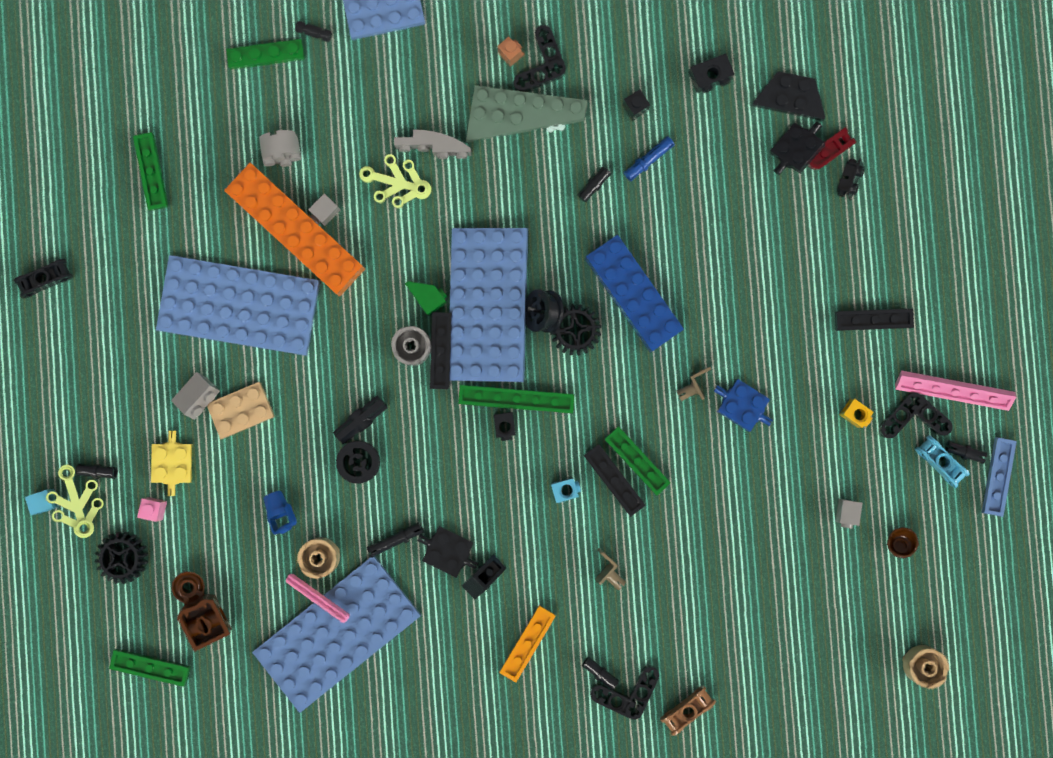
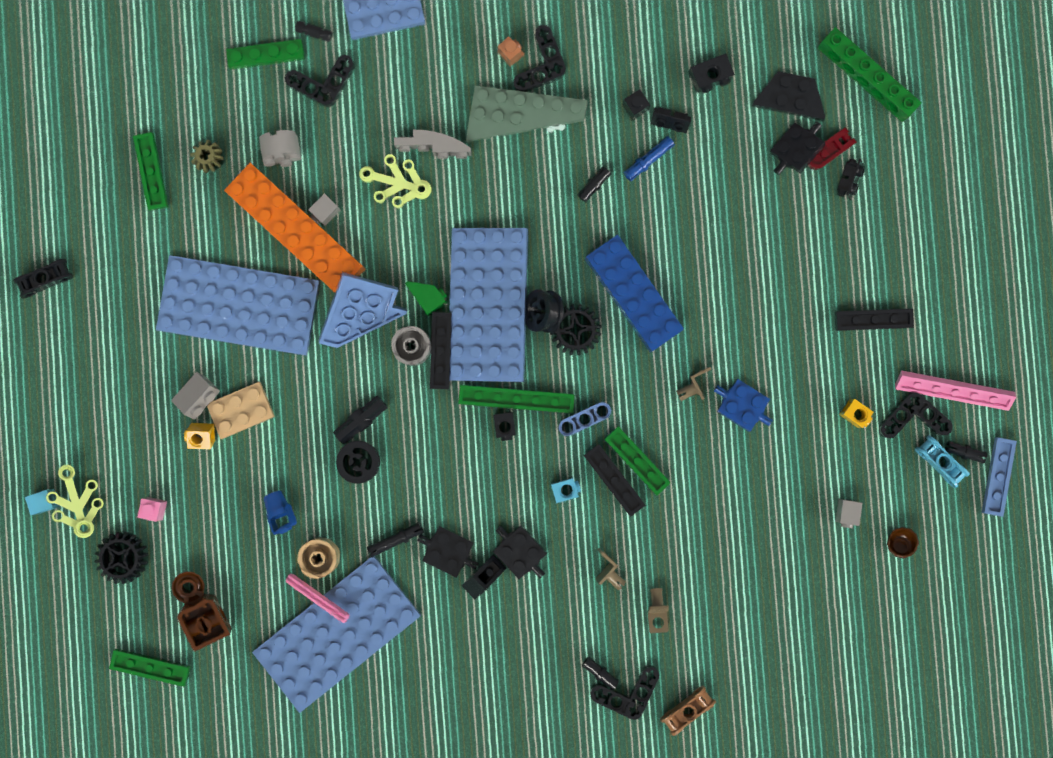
black pin [75,463,118,479] -> none
light yellow plate [151,431,192,496] -> none
light orange plate [499,605,556,683] -> none
tan brick [902,645,949,689] -> none
none -> yellow brick [184,423,215,449]
none -> olive gear [190,140,224,173]
none -> black beam [285,55,354,107]
none -> medium blue wing [318,272,407,348]
none -> black plate [493,525,547,579]
none -> medium blue beam [558,402,611,436]
none -> dark tan bracket [647,588,669,633]
none -> black hinge [650,107,691,133]
none -> green brick [817,27,922,122]

